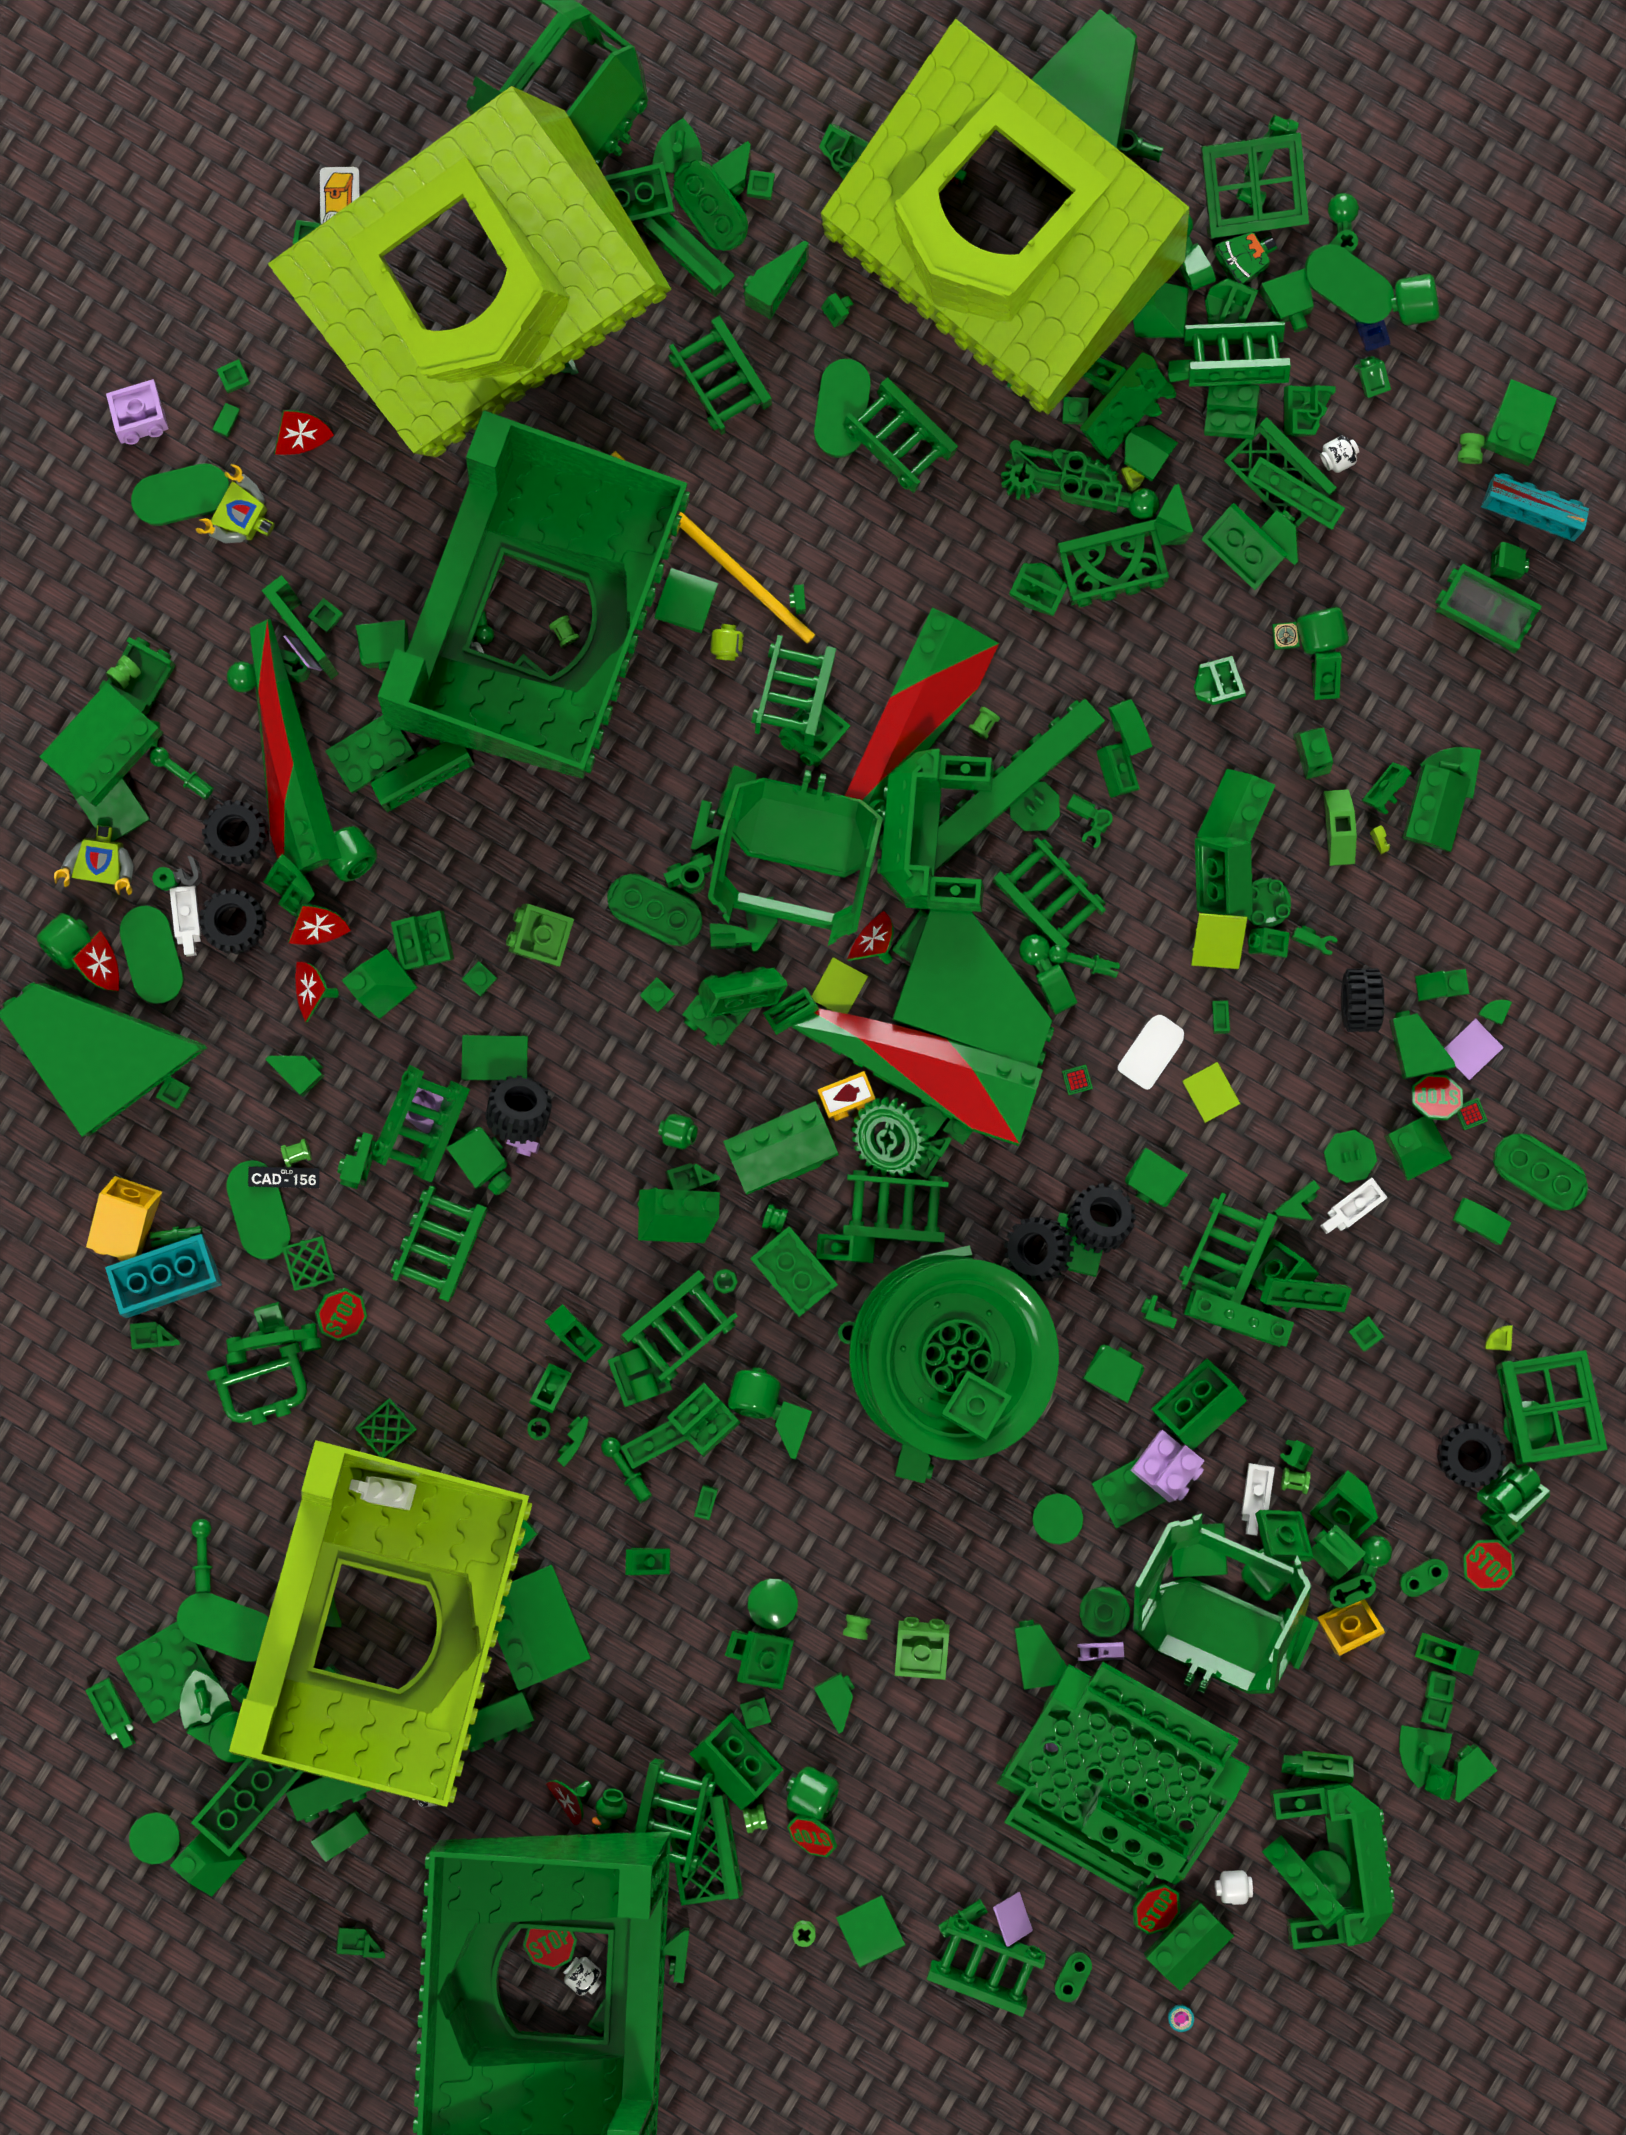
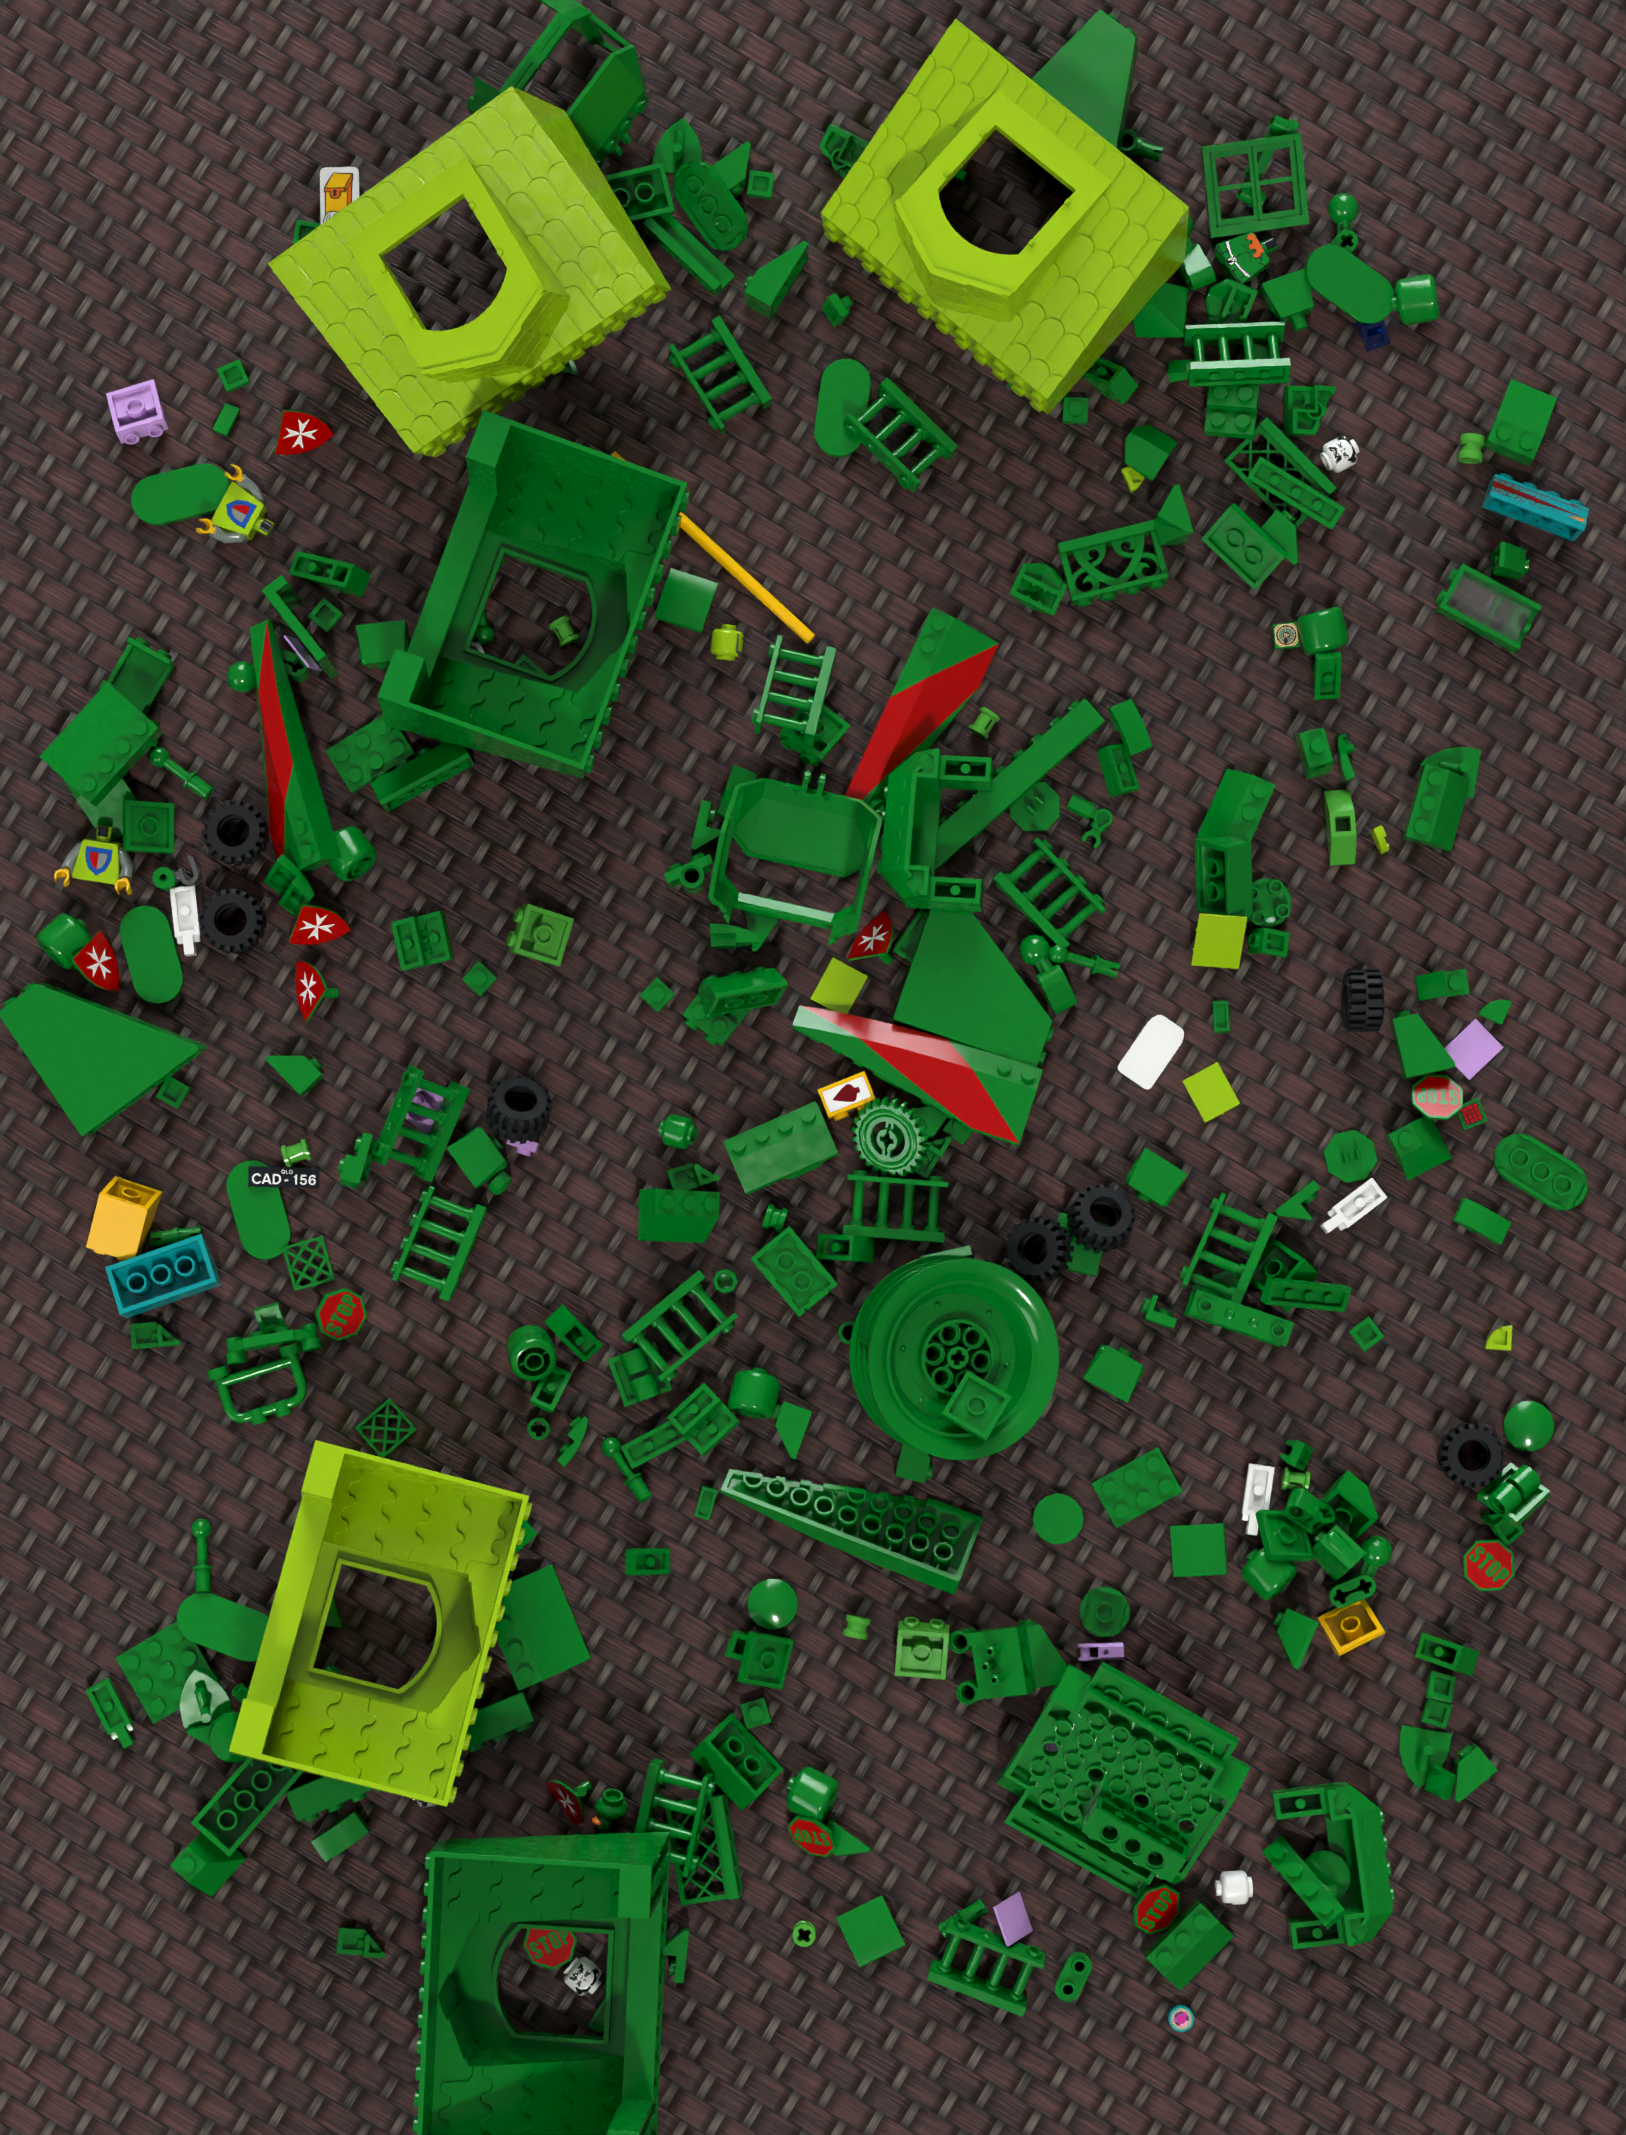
bright green wheel [106,655,141,690] -> none
green tile [129,1812,181,1865] -> none
green slope [342,949,418,1019] -> none
white hinge [349,1476,417,1511] -> none
green piece [461,1034,528,1081] -> none
green tile [607,874,702,946] -> none
bright green wheel [743,1804,768,1834] -> none
green tile [763,987,819,1035] -> none
green plate [789,584,806,615] -> none
green slope [814,1672,855,1734] -> none
green arm [1001,440,1159,520] -> none
tile [1062,1065,1093,1096] -> none
green hinge [1080,352,1176,460] -> none
lavender plate [1130,1430,1204,1502] -> none
green windscreen [1133,1513,1311,1694] -> none
green slope [1151,1358,1247,1451] -> none
green slope [1194,656,1246,705] -> none
green hinge [1281,1751,1354,1783] -> none
green plate [1290,926,1338,956] -> none
green bracket [1354,356,1391,398] -> none
green plate [1361,762,1411,815] -> none
green plate [1399,1559,1448,1597] -> none
green window [1496,1350,1608,1466] -> none
none -> green plate [123,800,174,854]
none -> green slope [289,551,371,598]
none -> green head [505,1325,557,1381]
none -> green wedge [720,1469,983,1595]
none -> green slope [826,1819,872,1857]
none -> green piece [948,1624,1036,1705]
none -> green piece [1284,1488,1335,1535]
none -> green slope [1337,733,1355,783]

